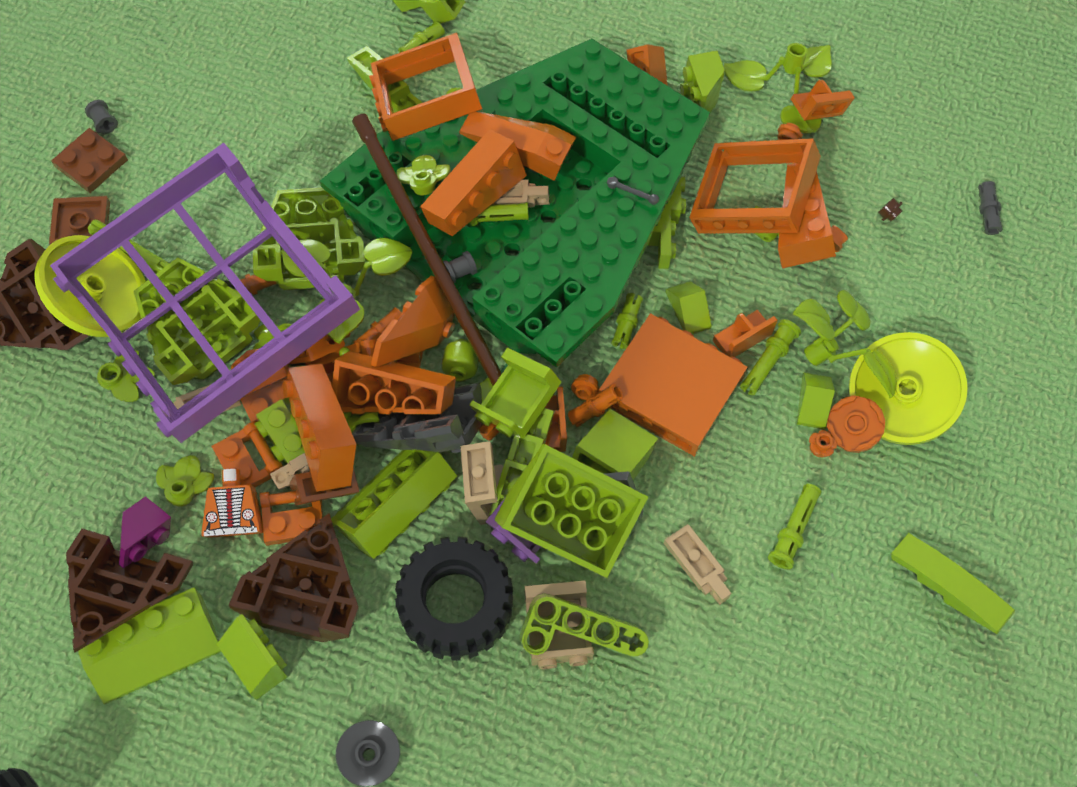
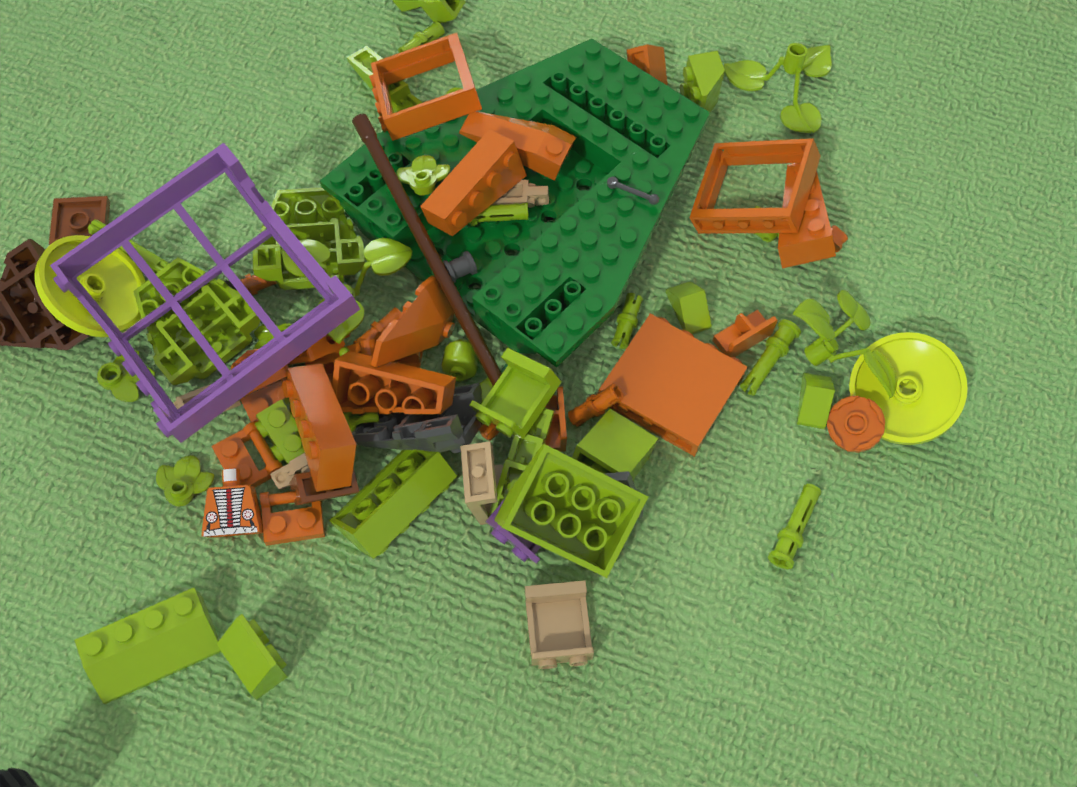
dark orange plate [51,128,128,194] -> none
reddish brown wedge [66,529,193,653] -> none
dark grey bush [85,100,118,134] -> none
magenta slope [119,496,171,569] -> none
reddish brown wedge [229,513,359,642] -> none
dark grey dish [336,720,400,787] -> none
black tyre [395,536,513,661] -> none
lime beam [520,593,649,657] -> none
orange plate [571,374,599,400] -> none
lime slope [647,176,686,269] -> none
tan hinge [663,524,732,605] -> none
orange plate [777,123,803,140] -> none
orange panel [791,80,855,121] -> none
orange plate [809,430,837,458] -> none
reddish brown plate [878,198,903,222] -> none
lime slope [891,533,1015,634] -> none
dark grey pin [978,181,1003,235] -> none

